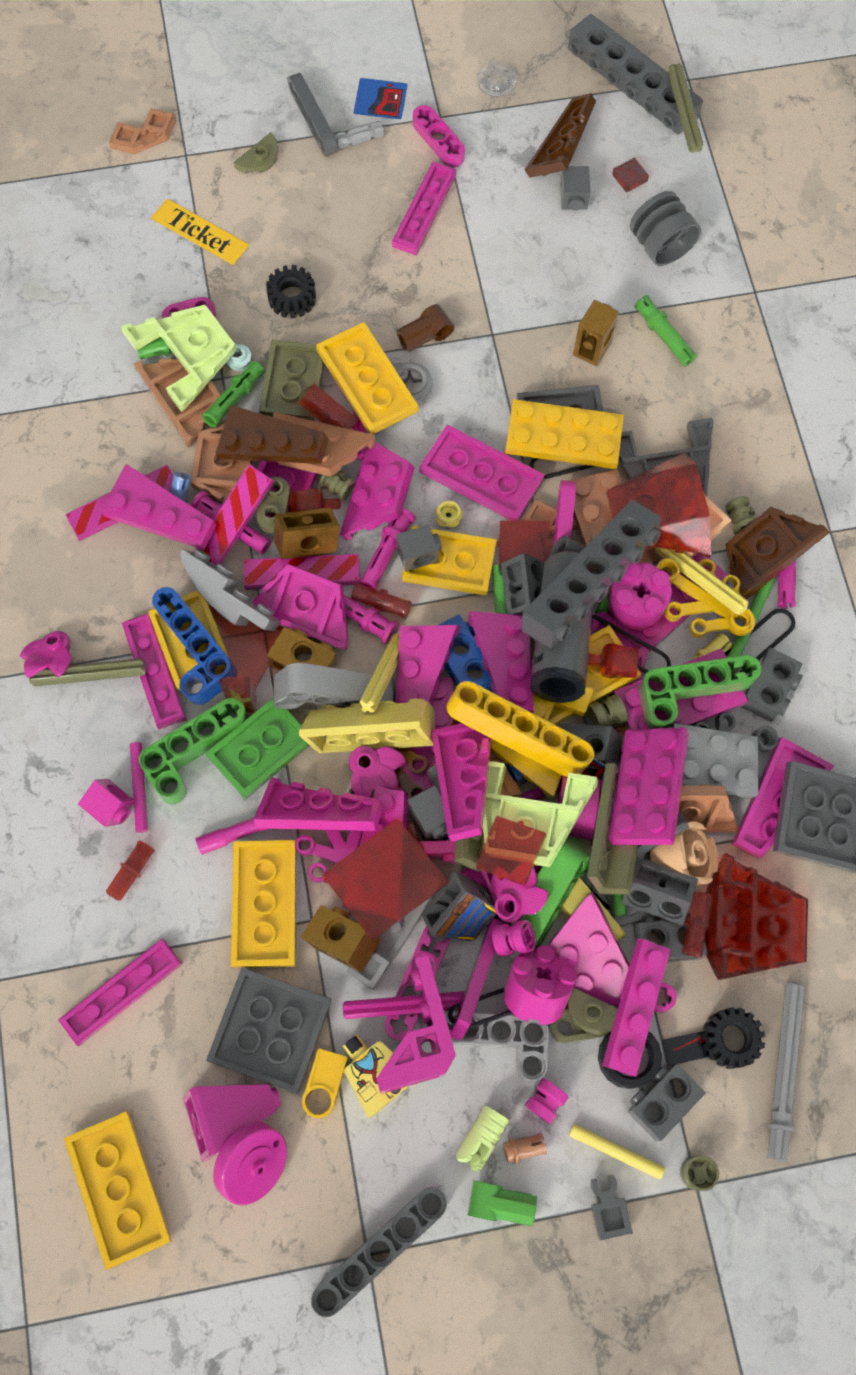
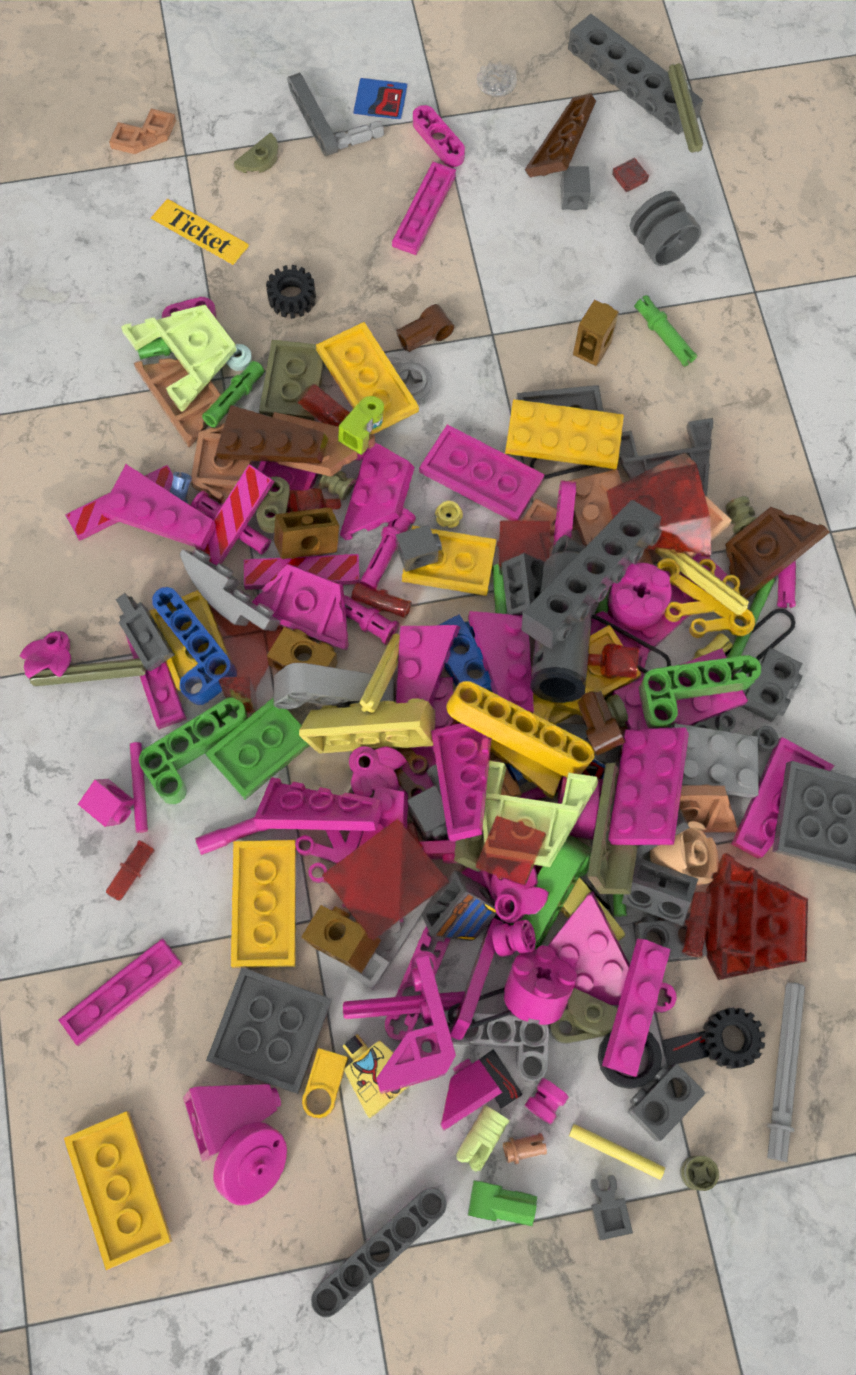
none -> dark grey hinge [115,593,175,671]
none -> lime leg [338,396,384,455]
none -> dark pink slope [440,1058,502,1131]
none -> black sticker [479,1049,523,1108]
none -> reddish brown piece [577,691,626,756]

